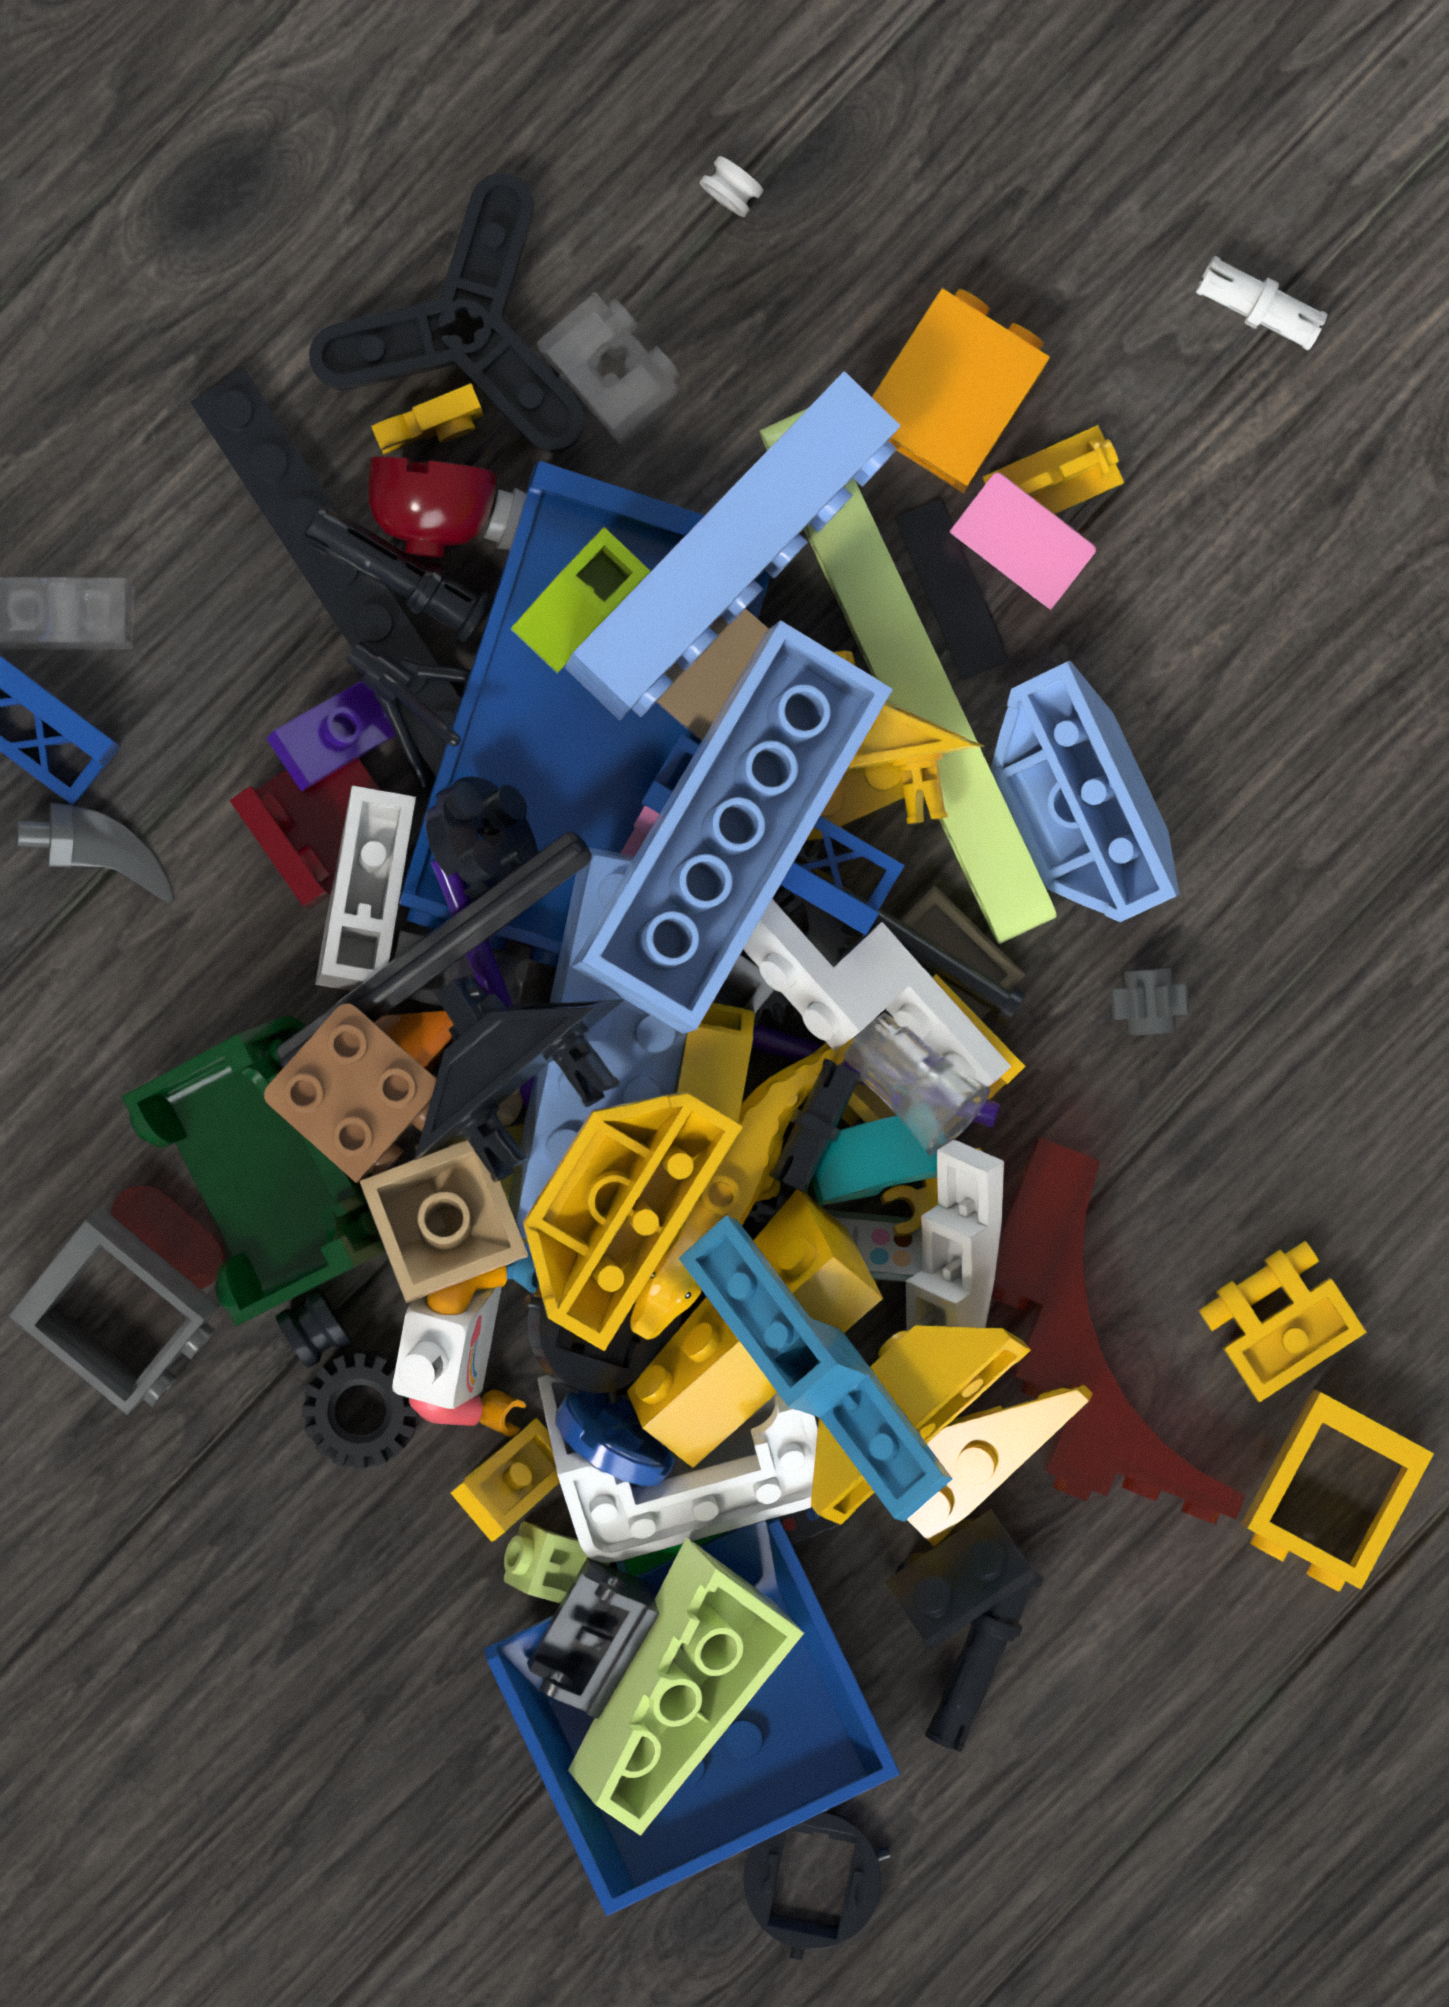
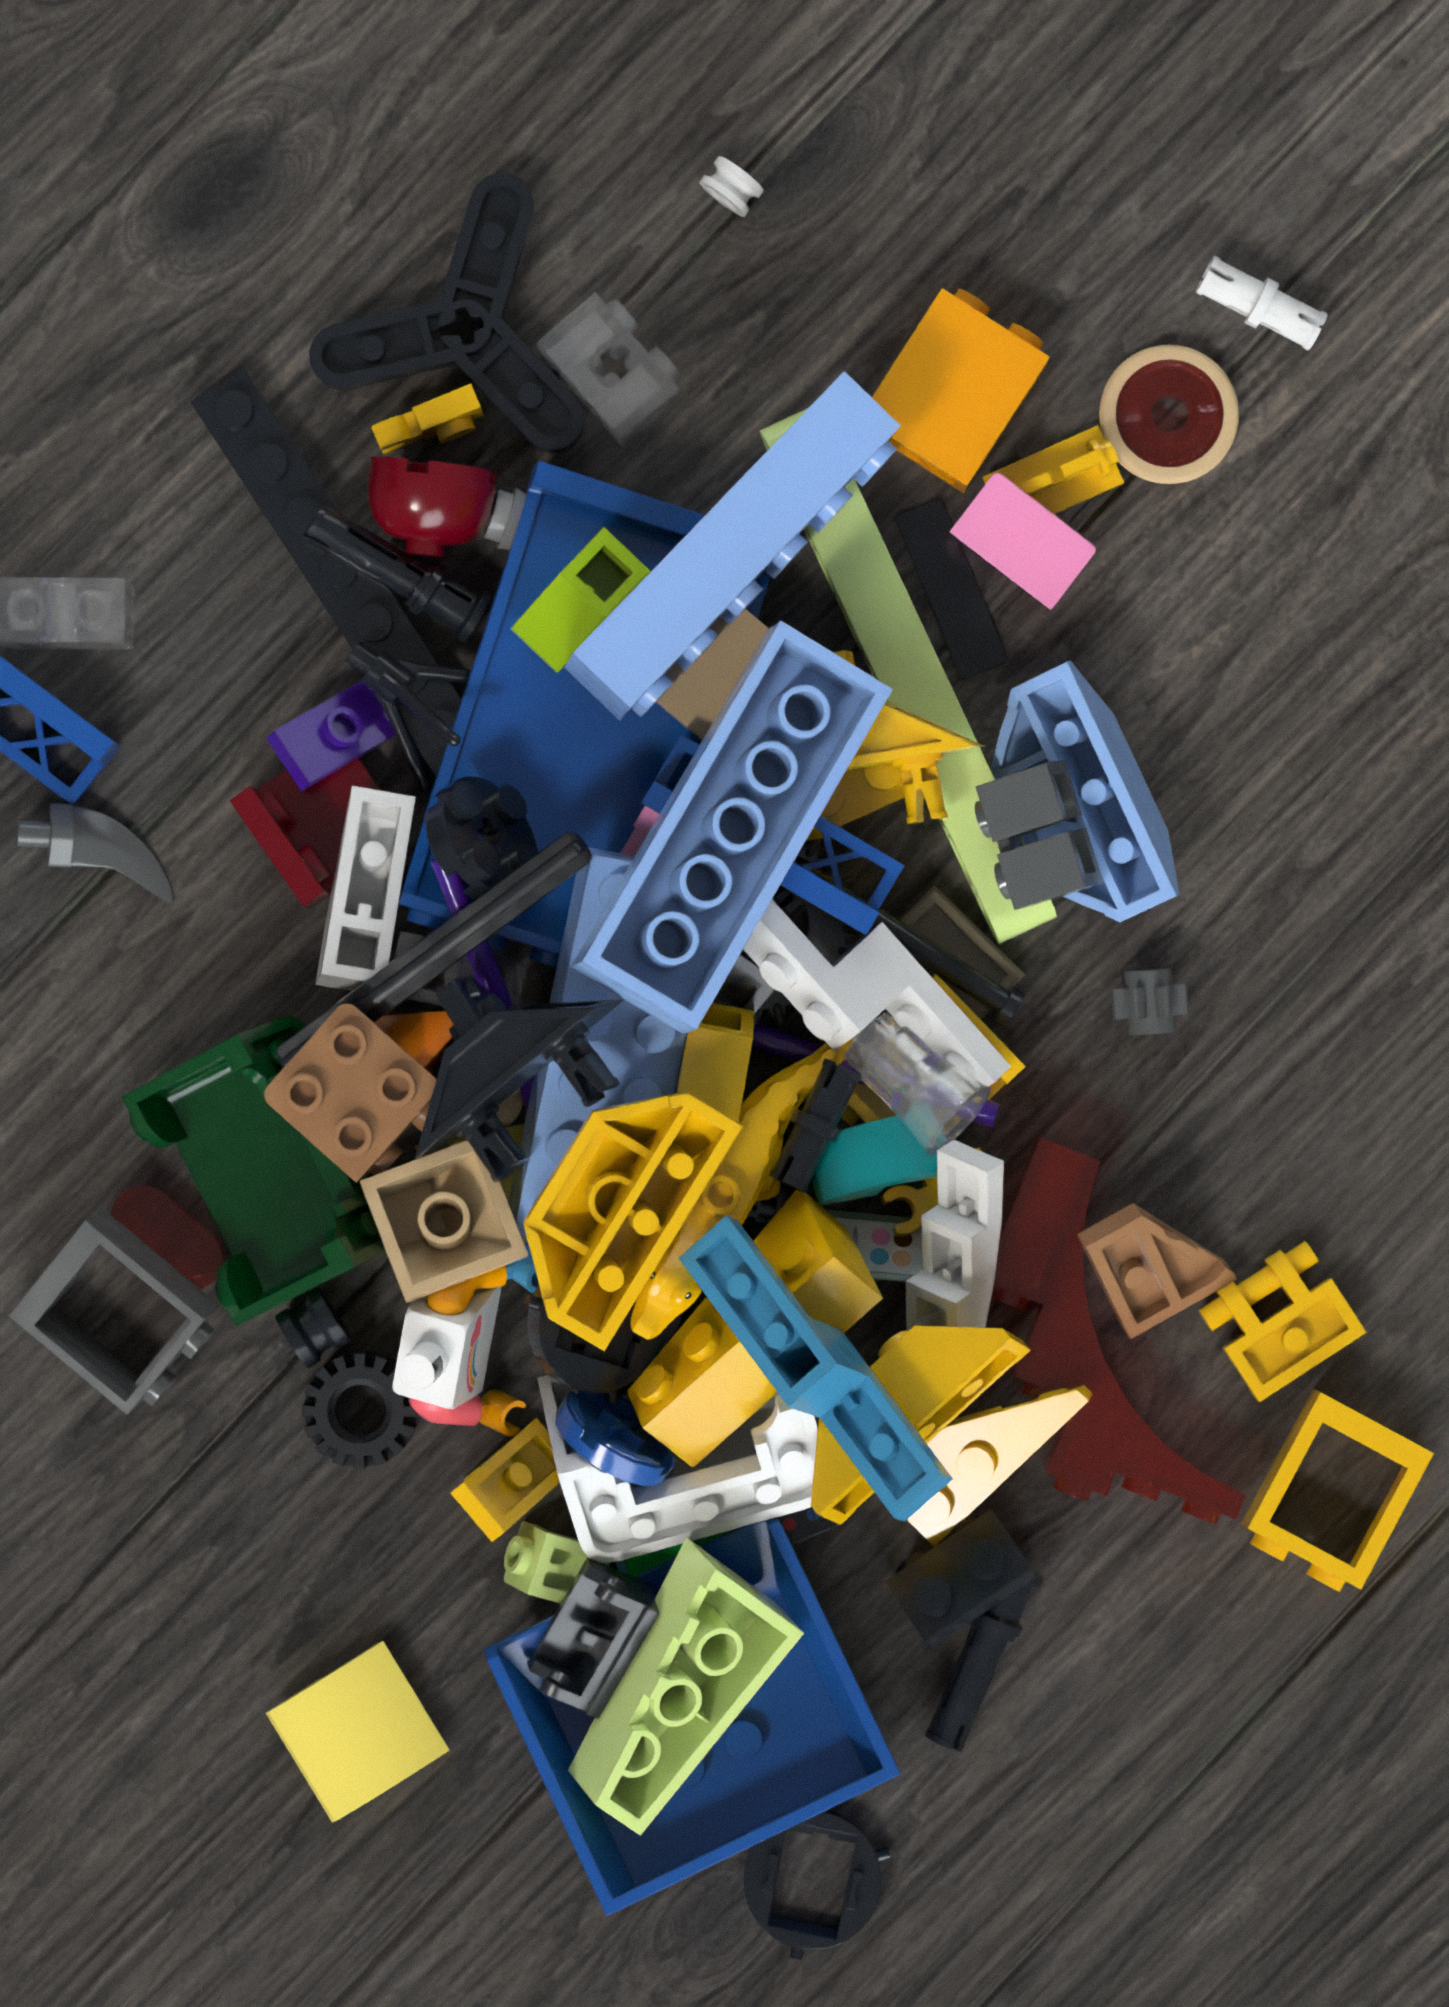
none -> light yellow slope [266,1641,449,1822]
none -> dark grey piece [975,760,1104,910]
none -> medium nougat wing [1077,1203,1237,1340]
none -> wheel [1099,345,1239,484]

